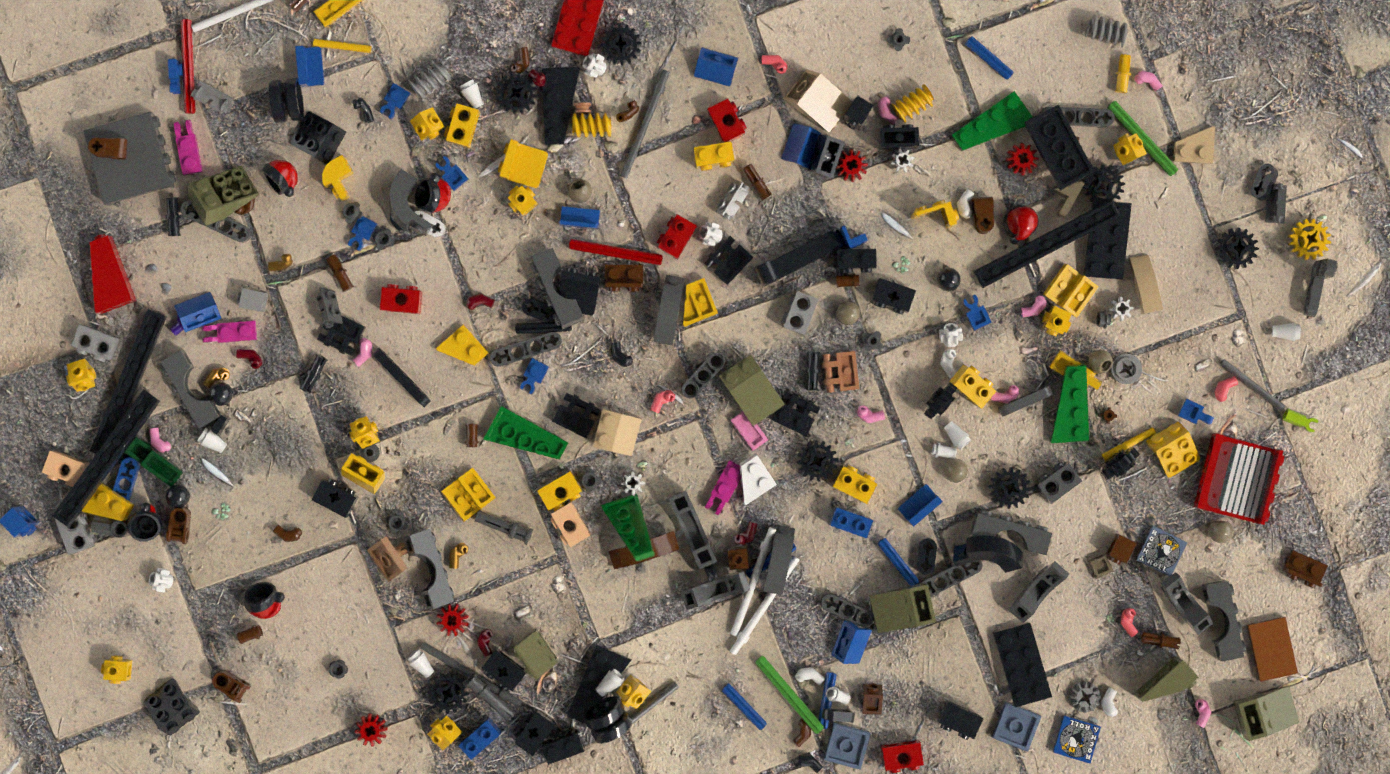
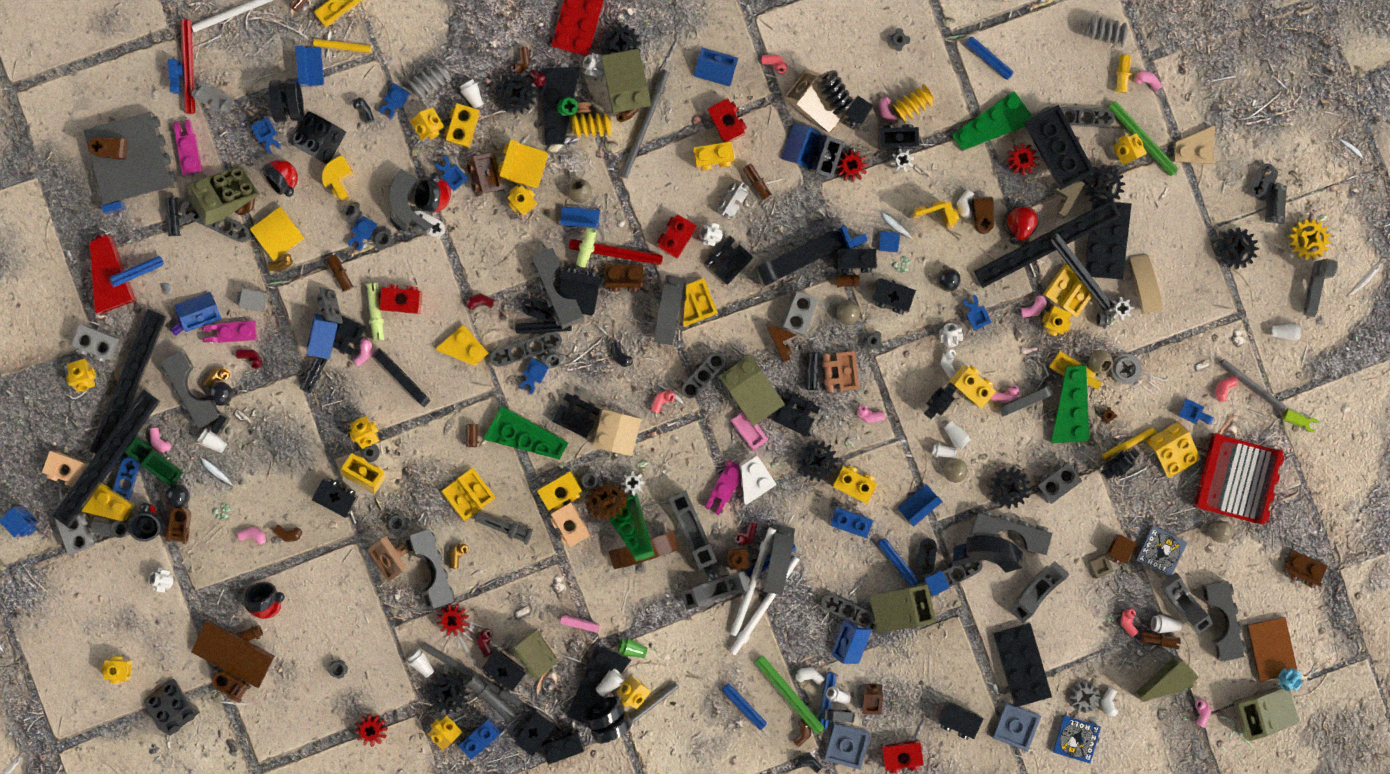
none -> blue tile [101,201,126,214]
none -> blue axle [109,256,164,287]
none -> reddish brown tile [191,620,275,689]
none -> bright pink arm [237,527,266,545]
none -> yellow slope [250,206,305,261]
none -> blue plate [251,117,281,154]
none -> blue panel [306,313,337,359]
none -> yellowish green pin [366,283,385,342]
none -> reddish brown bracket [466,152,504,197]
none -> dark grey plate [541,348,564,368]
none -> green bush [557,98,578,116]
none -> bright pink tile [560,615,600,633]
none -> yellowish green pin [575,227,598,267]
none -> reddish brown gear [585,482,627,521]
none -> olive slope [601,49,651,113]
none -> bright green cone [618,637,648,658]
none -> reddish brown slope [767,326,796,363]
none -> black piece [815,70,853,115]
none -> blue tile [879,231,900,253]
none -> blue tile [924,570,950,596]
none -> black axle [1049,233,1112,311]
none -> white cone [1151,614,1182,633]
none -> medium azure gear [1277,668,1303,692]

